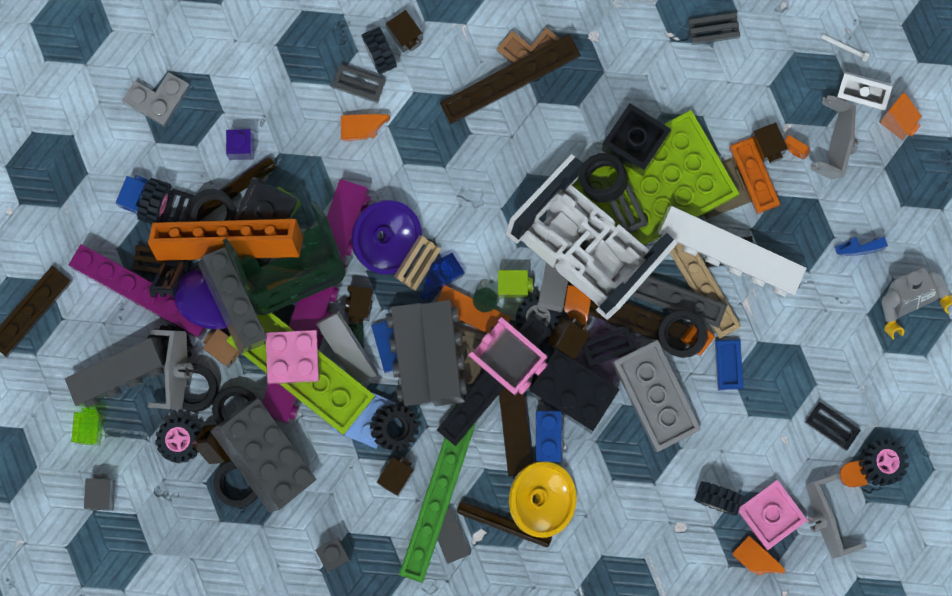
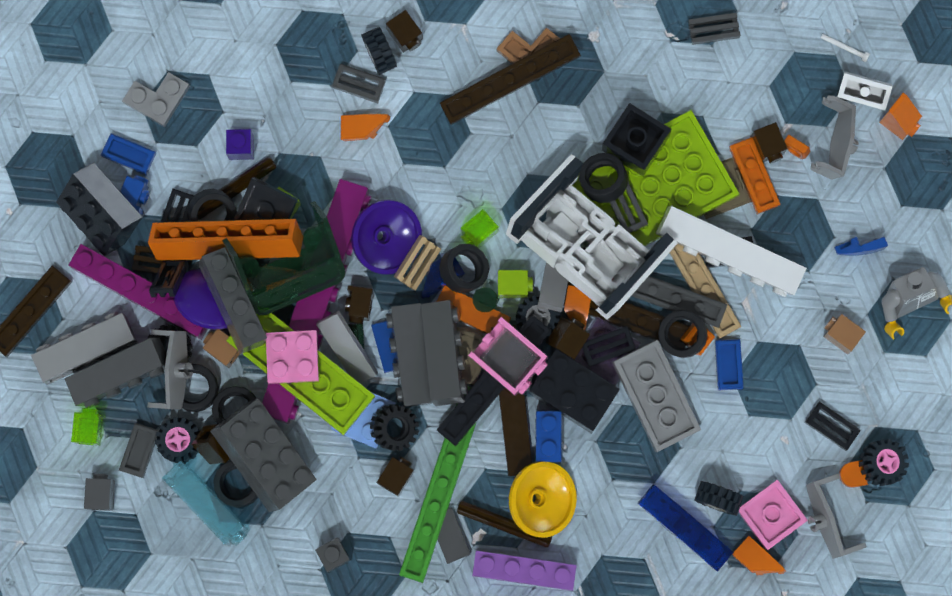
black wheel [137,178,172,224] -> none
none -> light grey brick [31,312,138,385]
none -> black brick [56,163,142,256]
none -> blue tile [101,133,156,176]
none -> dark grey tile [119,423,159,479]
none -> clear light blue piece [162,460,248,546]
none -> black tyre [439,244,489,293]
none -> clear neon green brick [460,209,499,248]
none -> medium lavender brick [472,550,577,591]
none -> clear blue slope [637,484,734,572]
none -> medium nougat brick [824,314,866,355]

